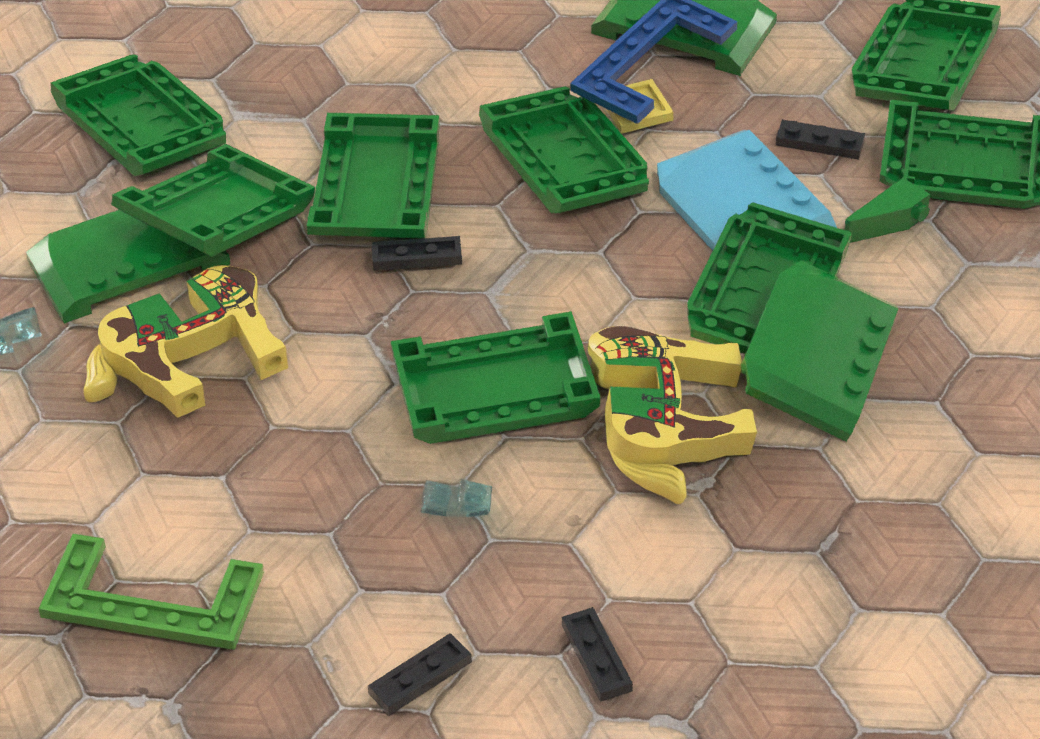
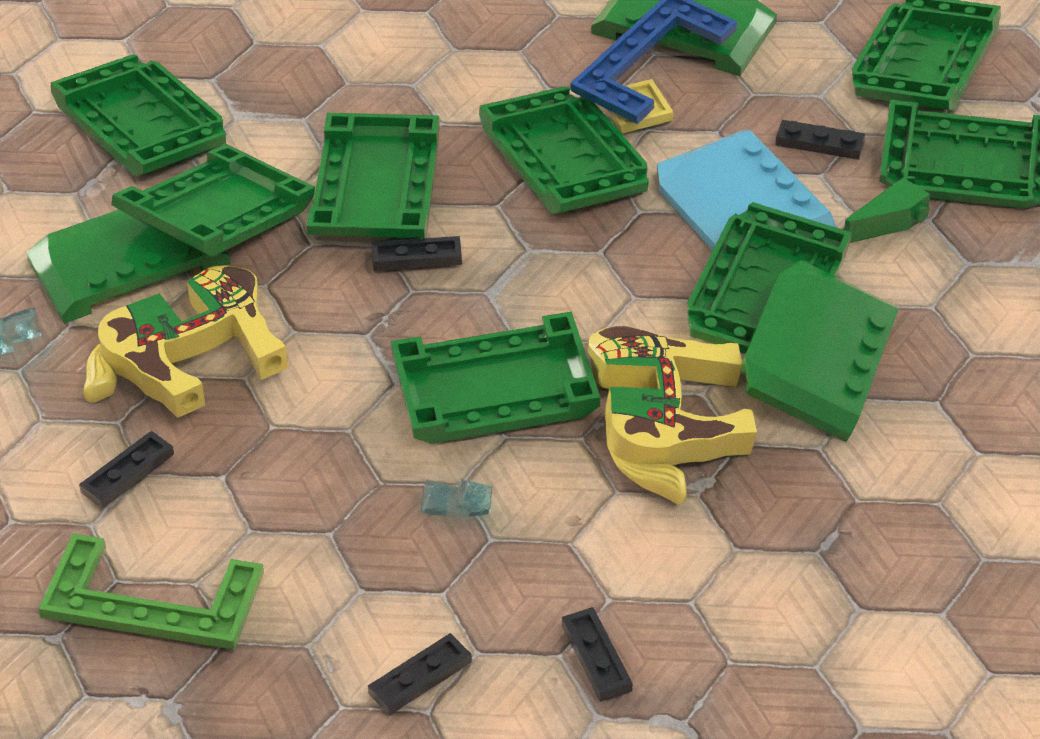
none -> black plate [79,431,174,509]

